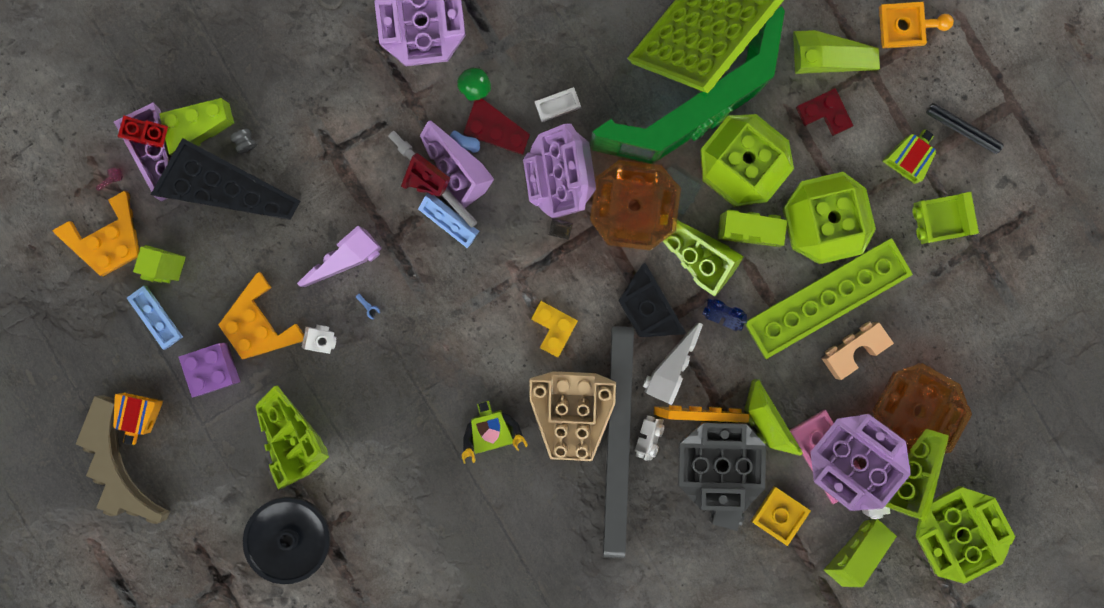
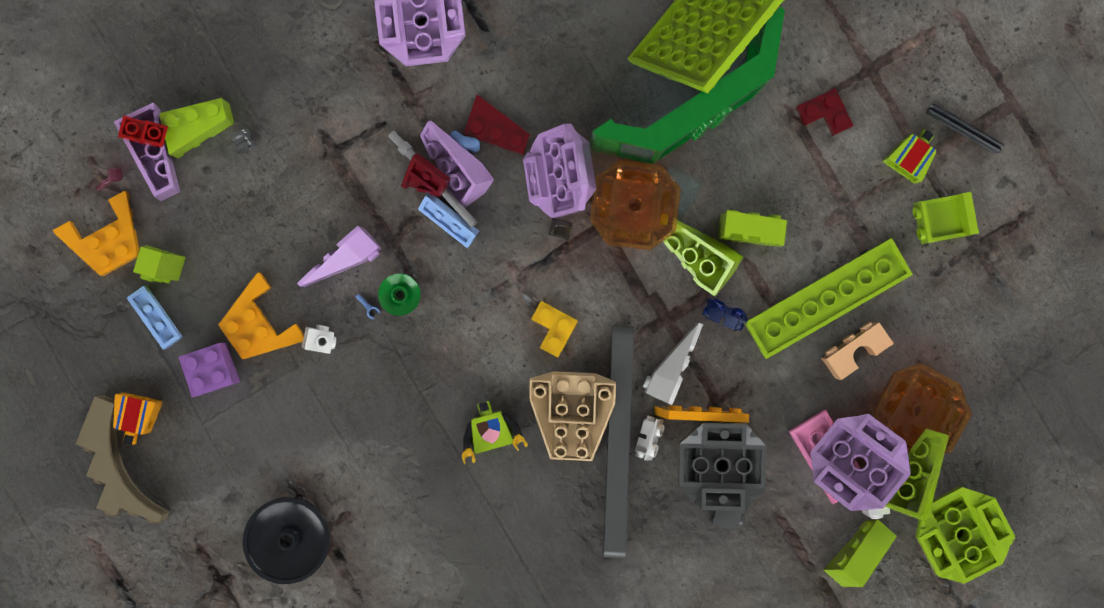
black wing [150,138,301,220] -> none
lime wedge [255,385,329,490] -> none
green hair [457,67,491,101] -> none
white tile [535,87,581,122] -> none
black wing [618,263,686,337] -> none
lime piece [700,114,794,207] -> none
lime wedge [744,379,803,456] -> none
yellow plate [751,486,811,546] -> none
lime piece [782,172,876,264] -> none
lime wedge [793,30,880,74] -> none
light orange plate [879,2,954,49] -> none
none -> green dish [378,274,421,316]

